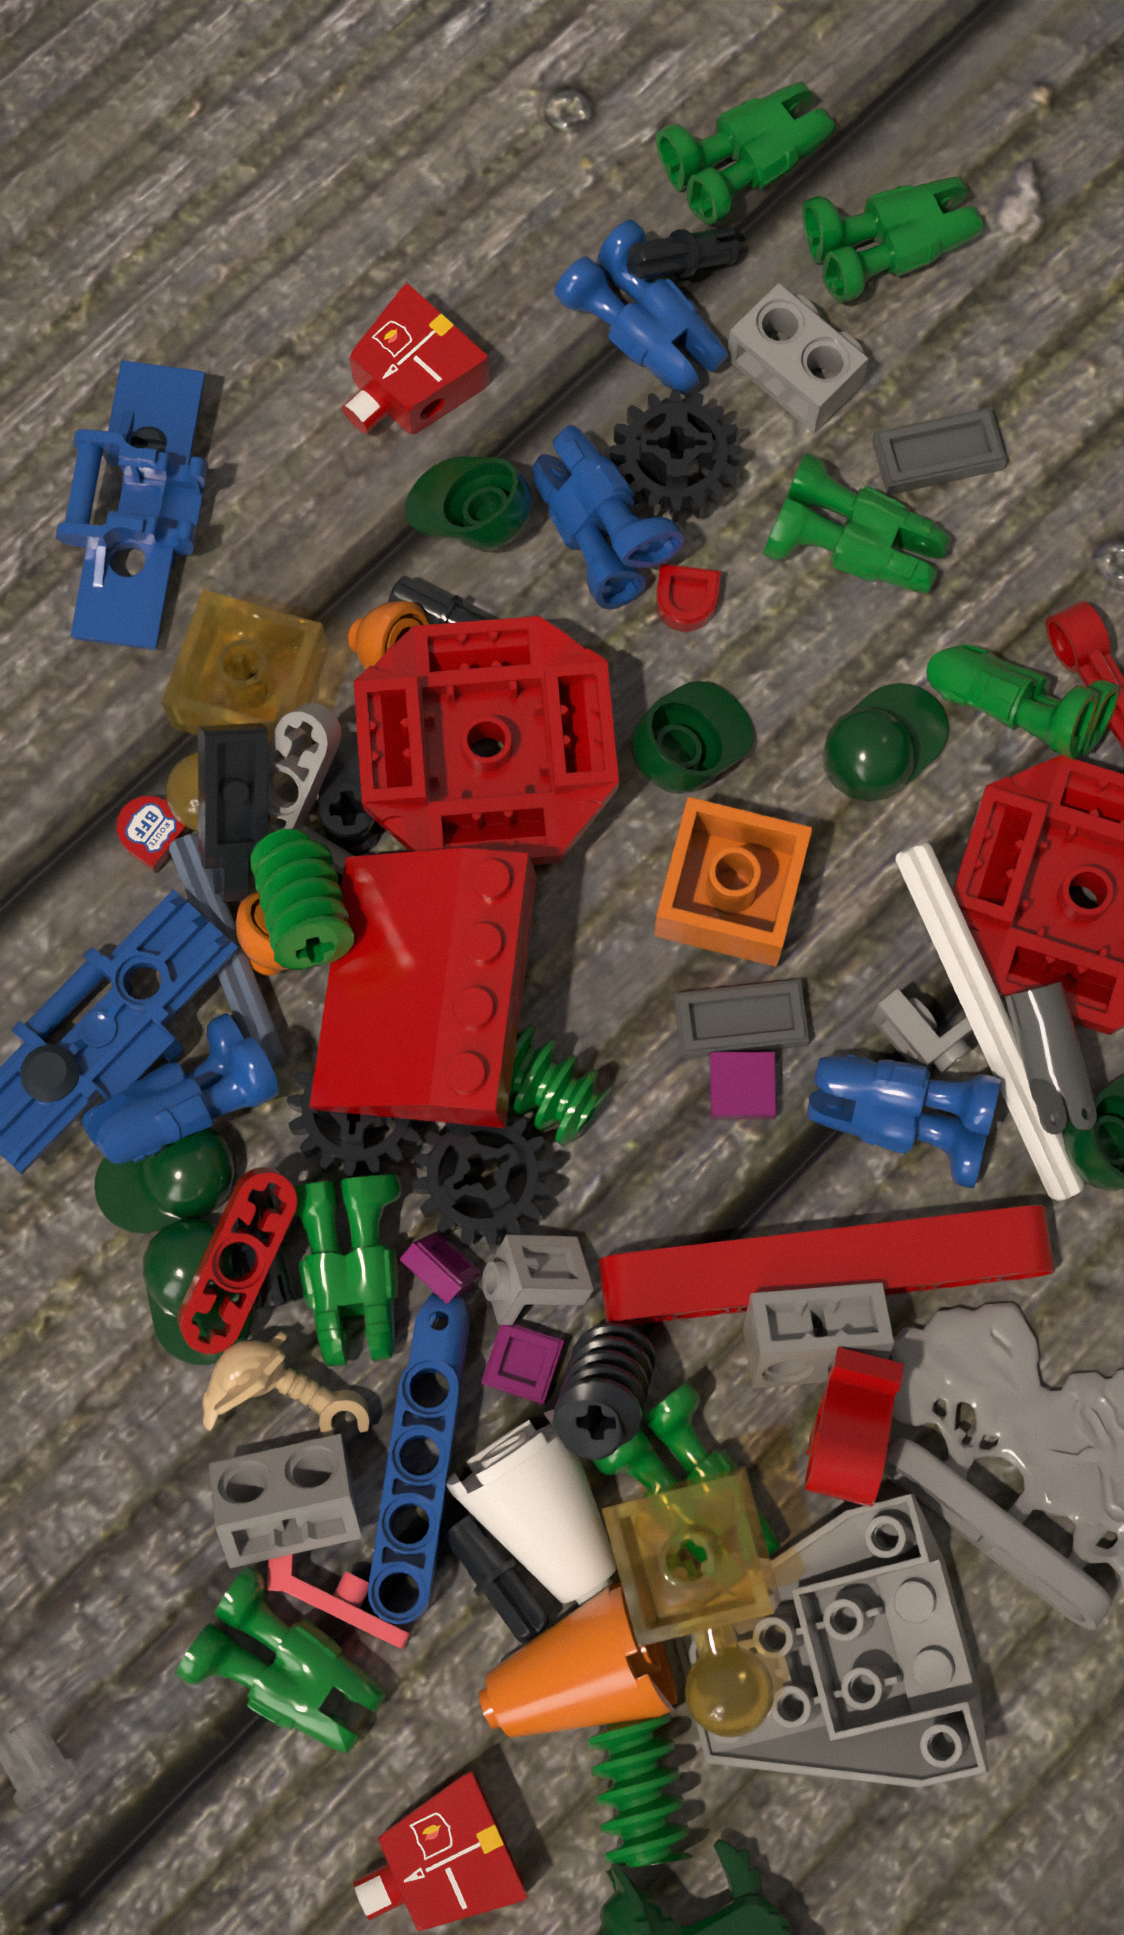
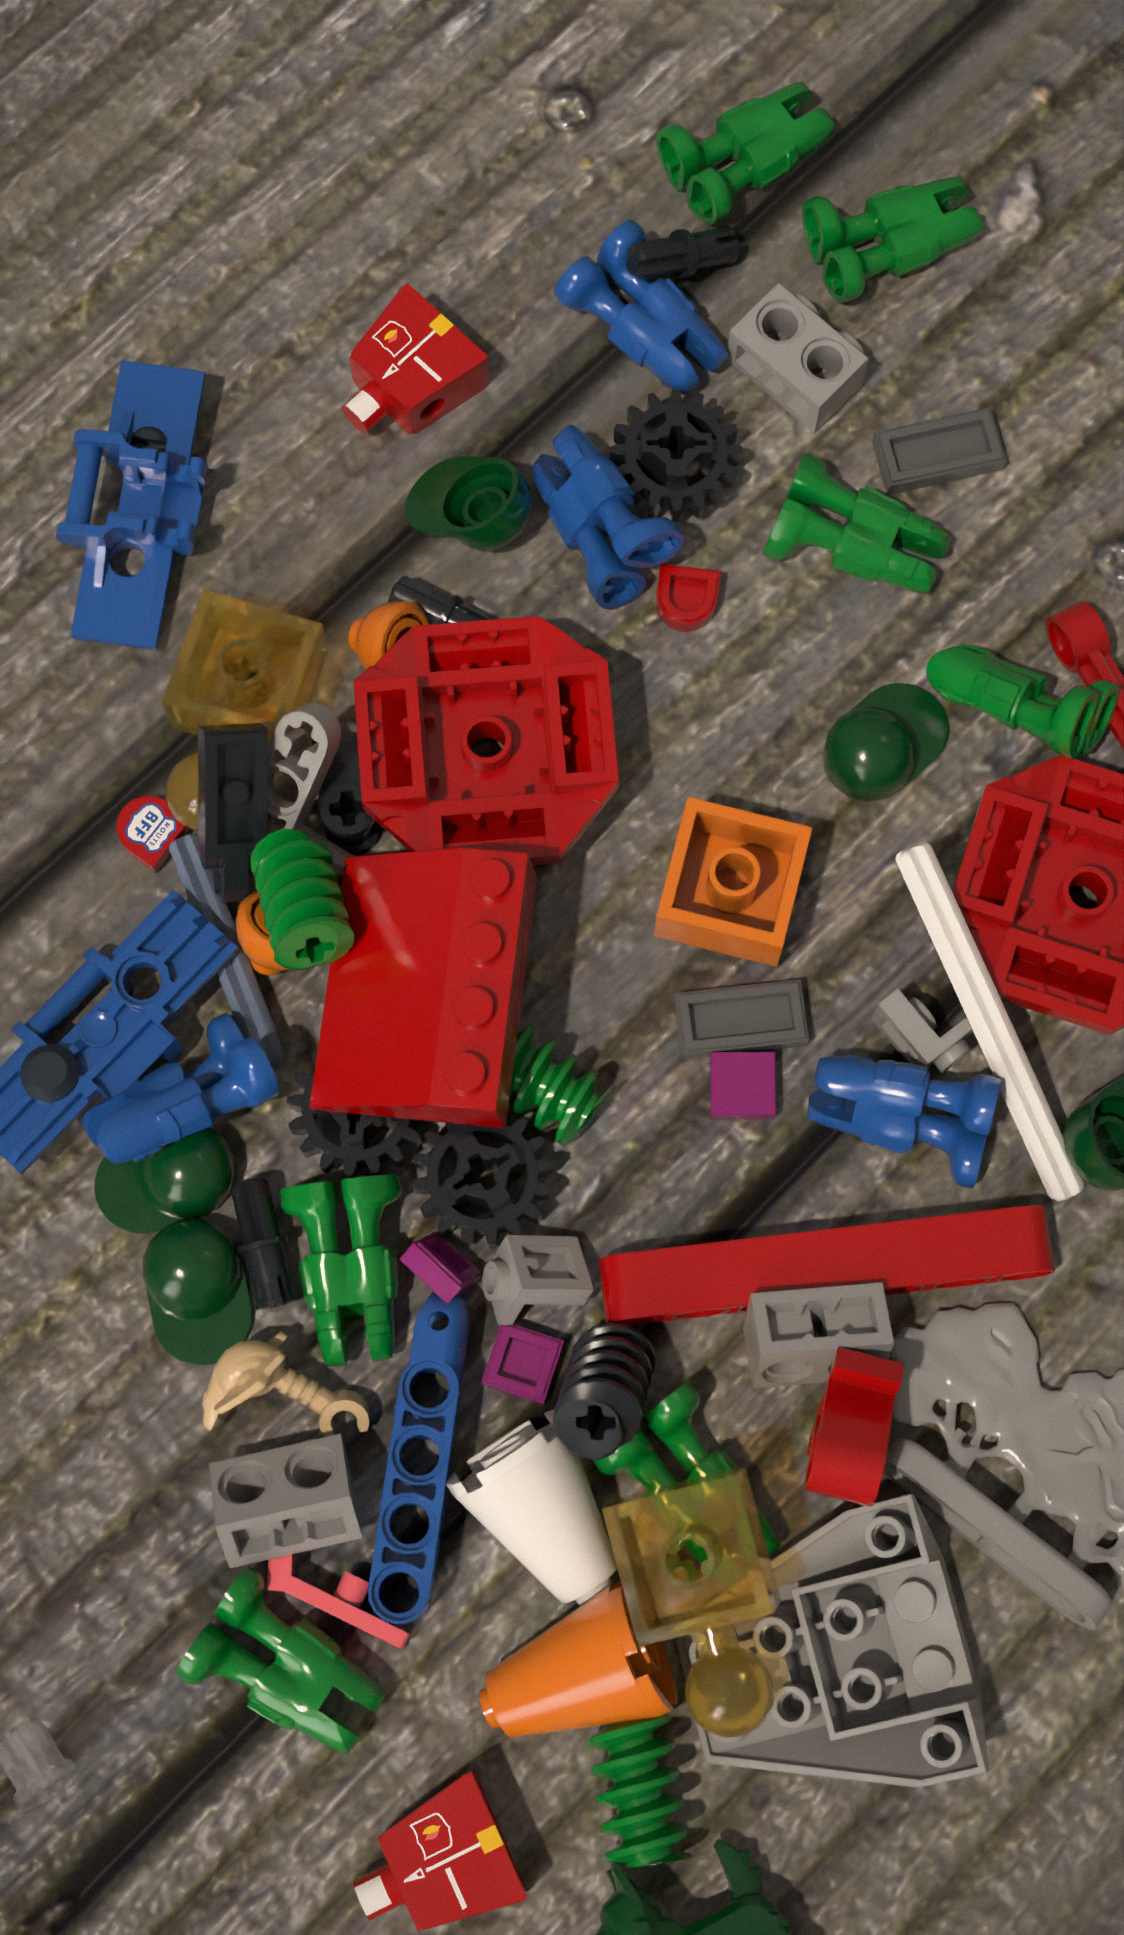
red beam [178,1167,297,1354] -> none
black axle [442,1514,550,1643] -> none
dark green cap [630,681,754,794] -> none
dark grey piece [1004,981,1097,1135] -> none

